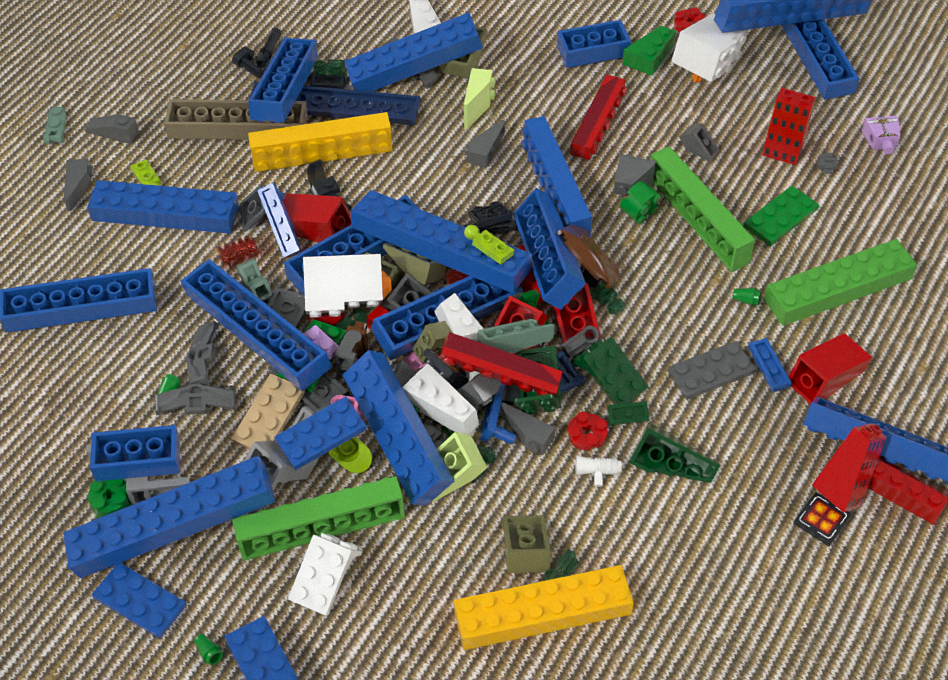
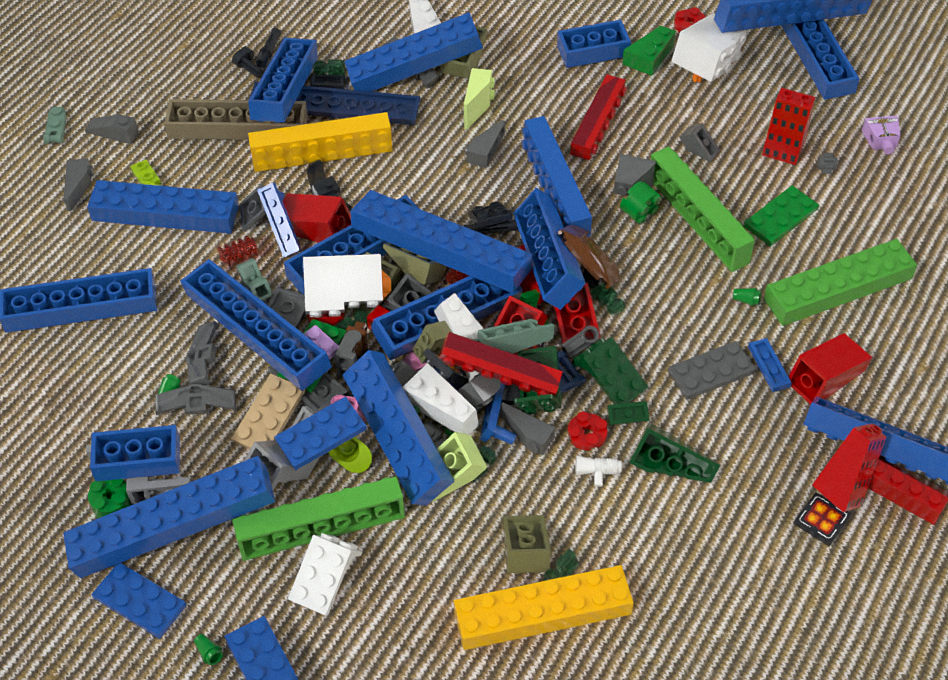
lime plate [464,225,514,265] -> none

